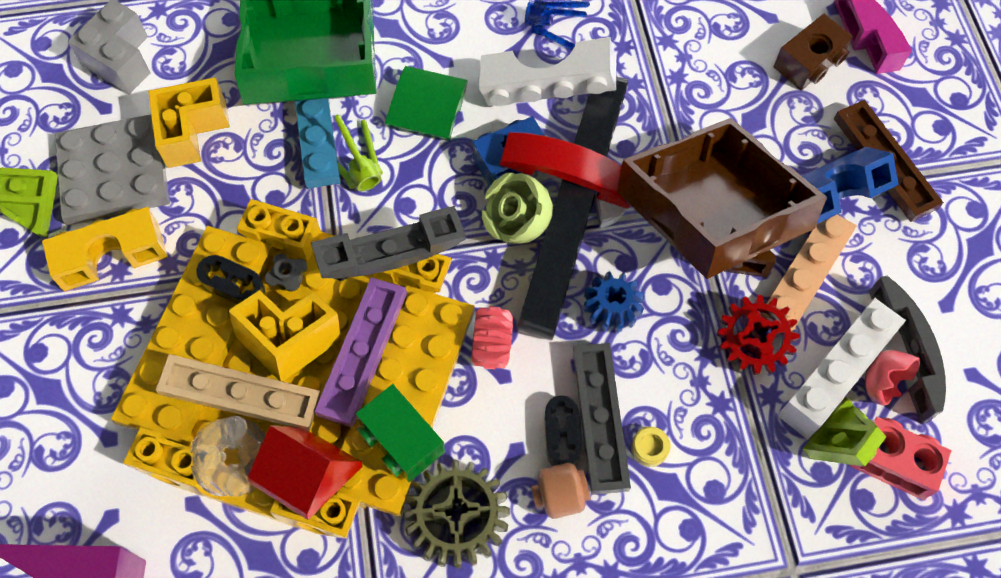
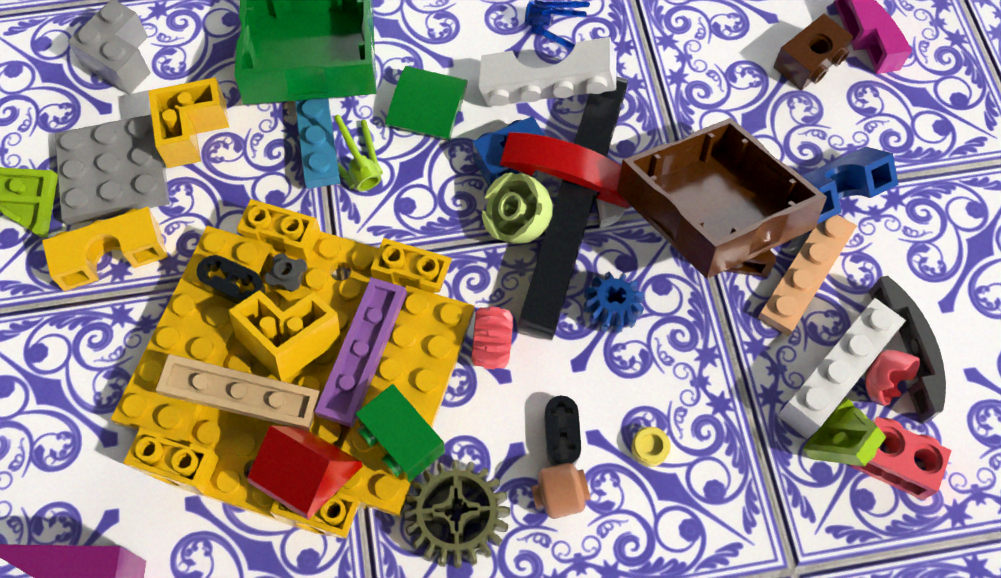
clear plate [190,416,266,497] -> none
dark grey slope [311,206,466,278] -> none
dark grey plate [573,343,631,495] -> none
red gear [717,294,800,375] -> none
reddish brown plate [834,99,944,222] -> none

